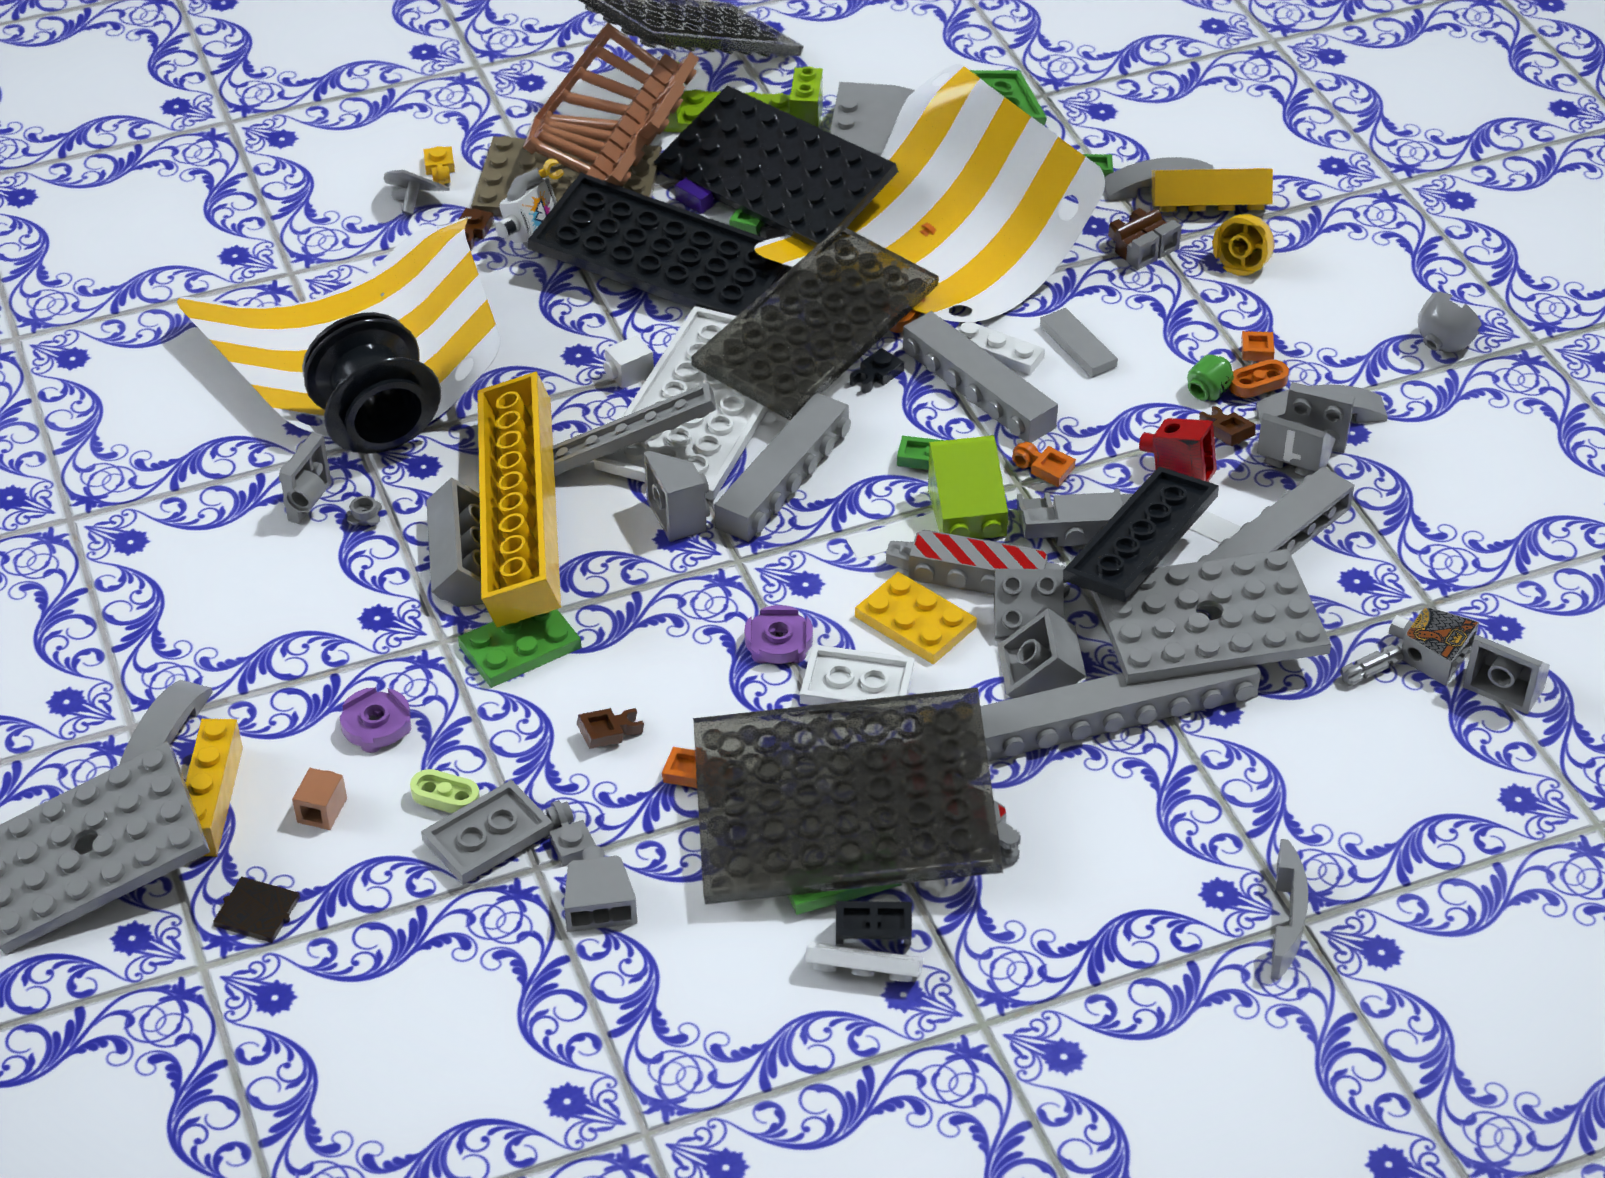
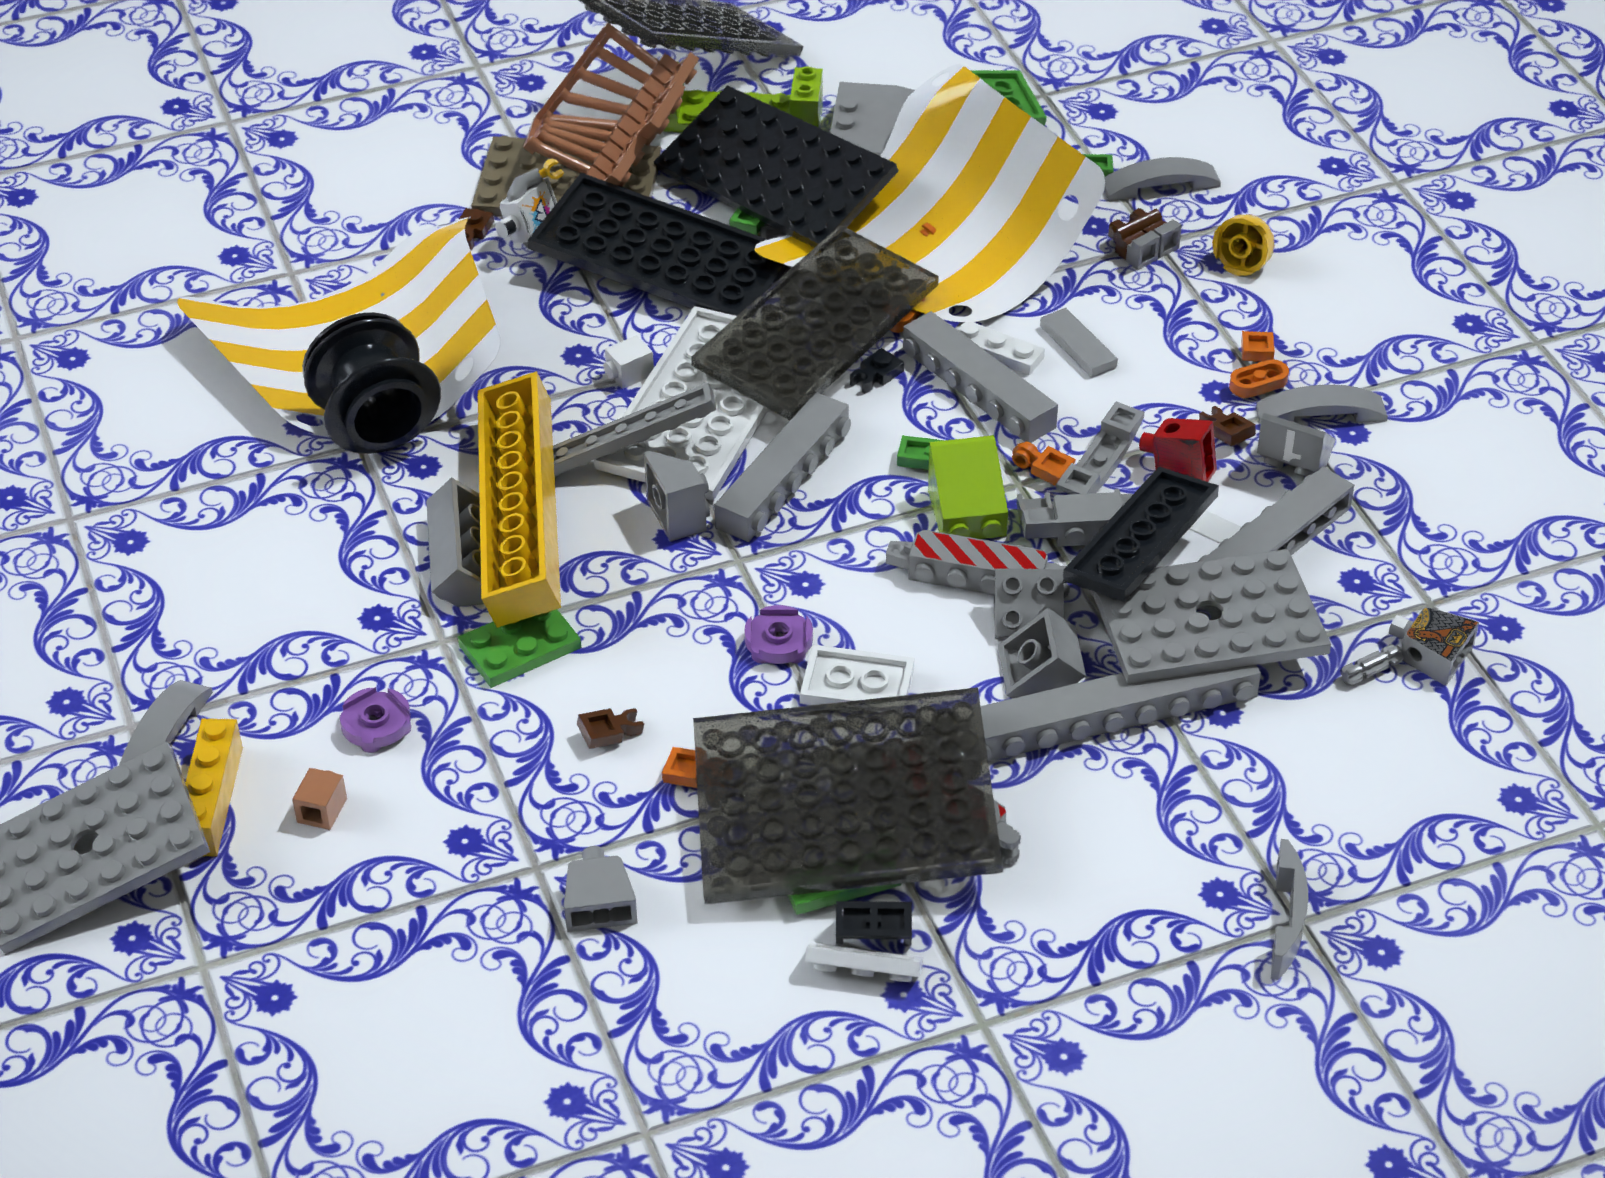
dark brown piece [213,876,300,943] -> none
light grey plate [279,432,332,524] -> none
light grey plate [347,496,382,526] -> none
light grey shield [383,170,450,215] -> none
yellowish green plate [410,769,480,813] -> none
light grey plate [421,779,554,885] -> none
yellow plate [423,146,455,186] -> none
light grey plate [546,800,596,866] -> none
dark purple piece [675,178,714,214] -> none
white sticker [846,513,939,559] -> none
yellow plate [855,571,977,665] -> none
yellow brick [1152,168,1273,212] -> none
bright green head [1187,355,1234,401] -> none
light grey plate [1285,382,1355,453] -> none
light grey cylinder [1417,292,1482,352] -> none
light grey slope [1463,635,1550,715] -> none
none -> light grey slope [1056,401,1145,494]

